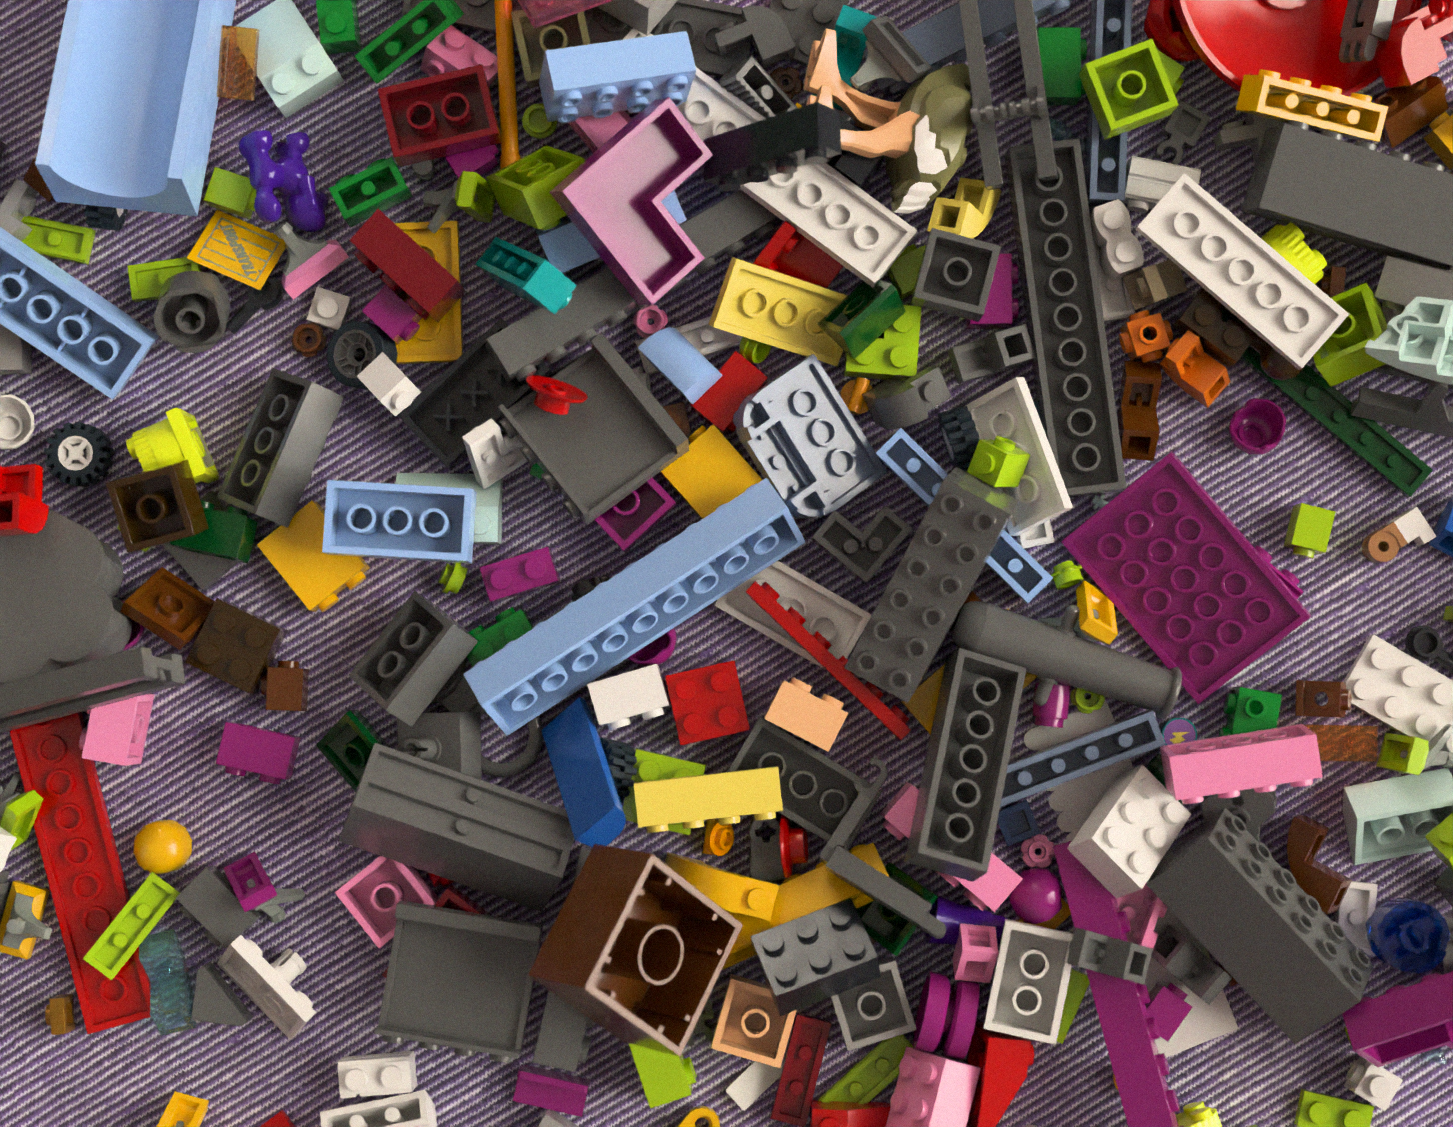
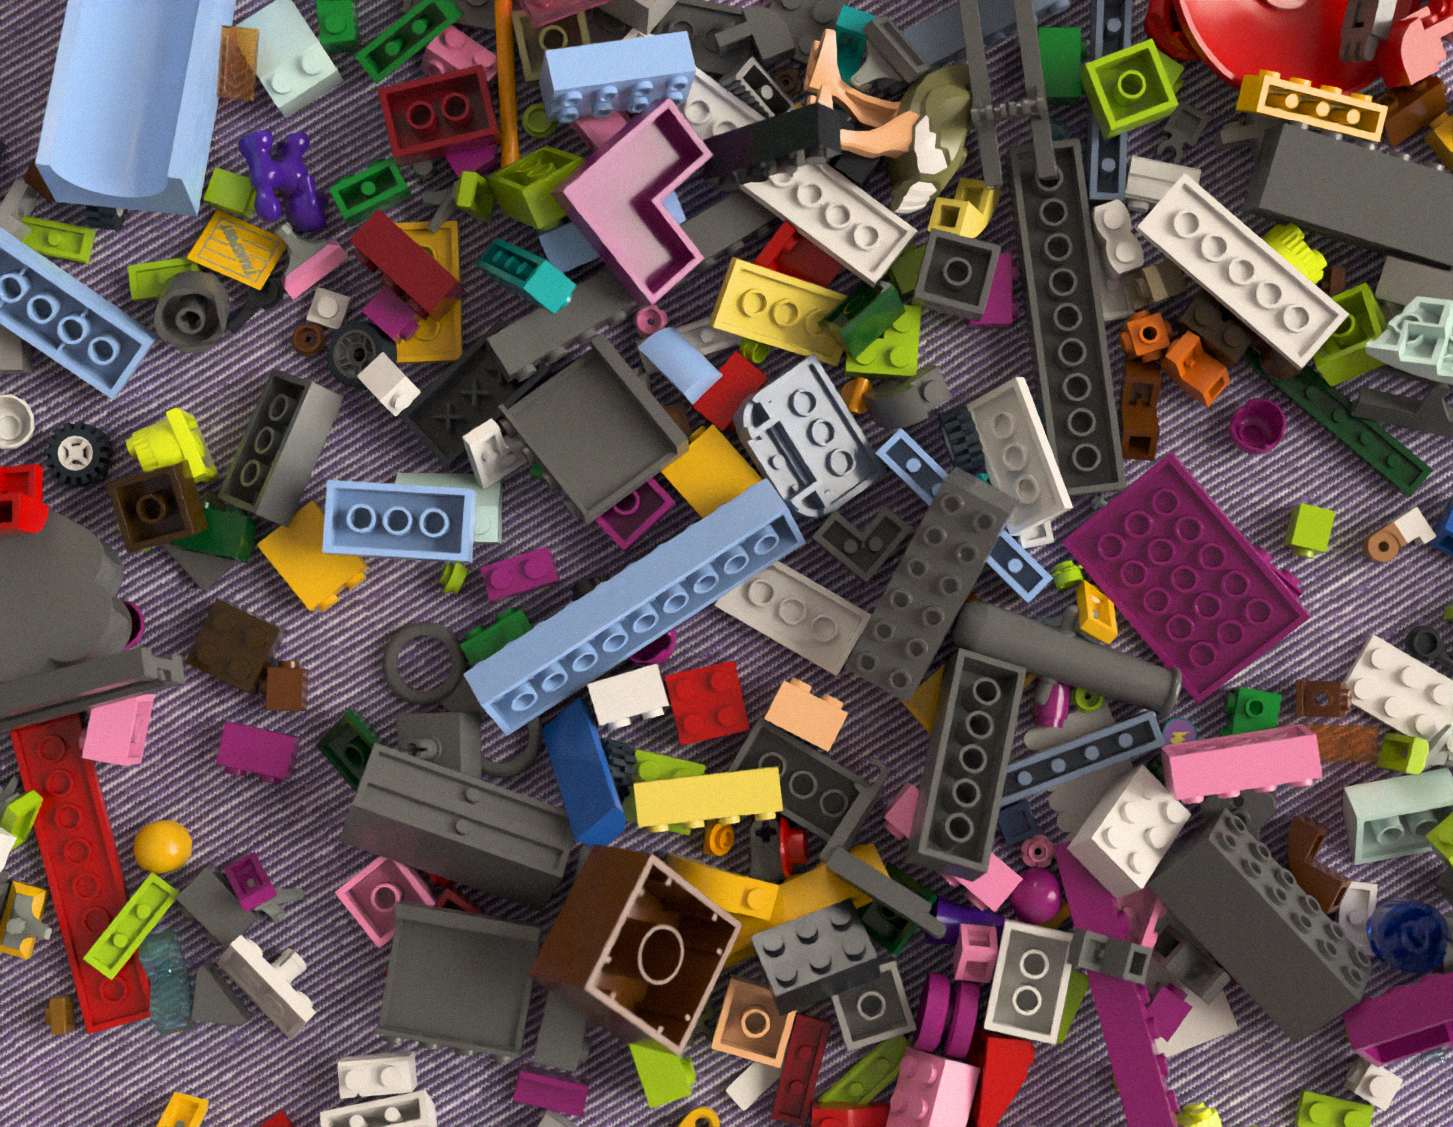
reddish brown plate [120,567,215,650] -> none
dark grey brick [349,591,478,726] -> none
red piece [526,375,588,415] -> none
red plate [745,581,911,740] -> none
dark grey brick [947,324,1036,384] -> none
lime brick [967,436,1031,487] -> none

